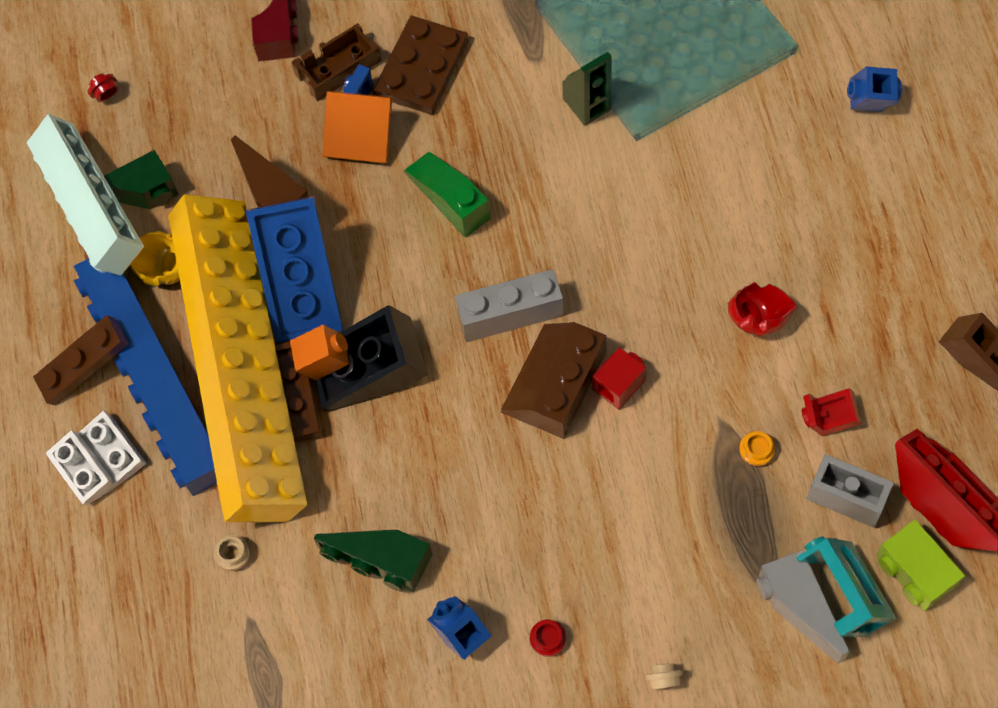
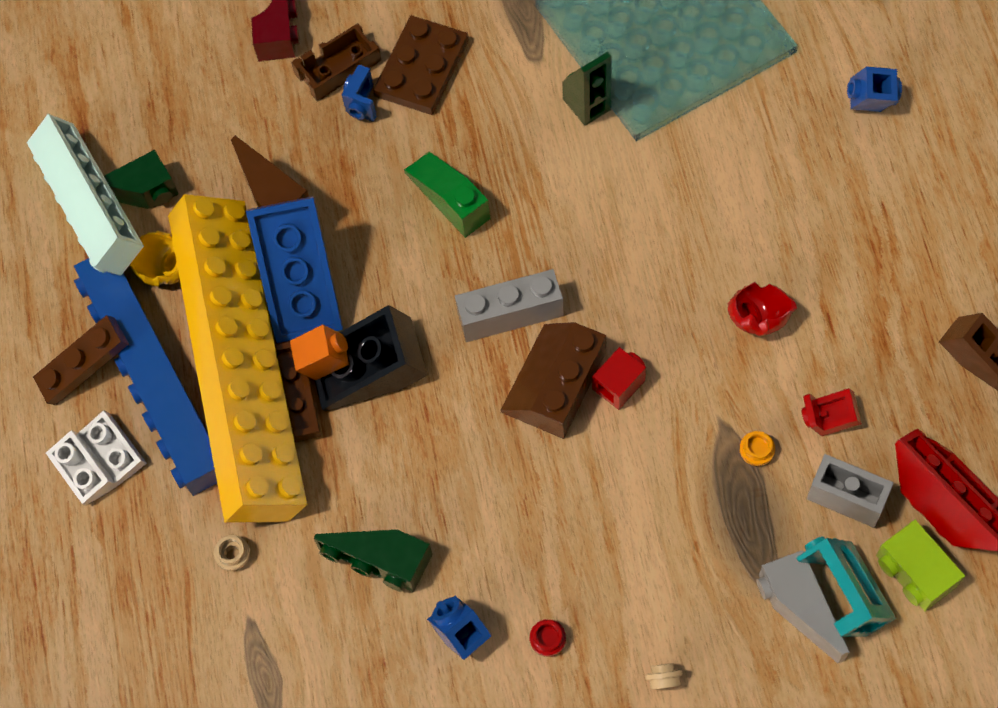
red plate [87,73,119,102] -> none
orange tile [322,91,393,163] -> none

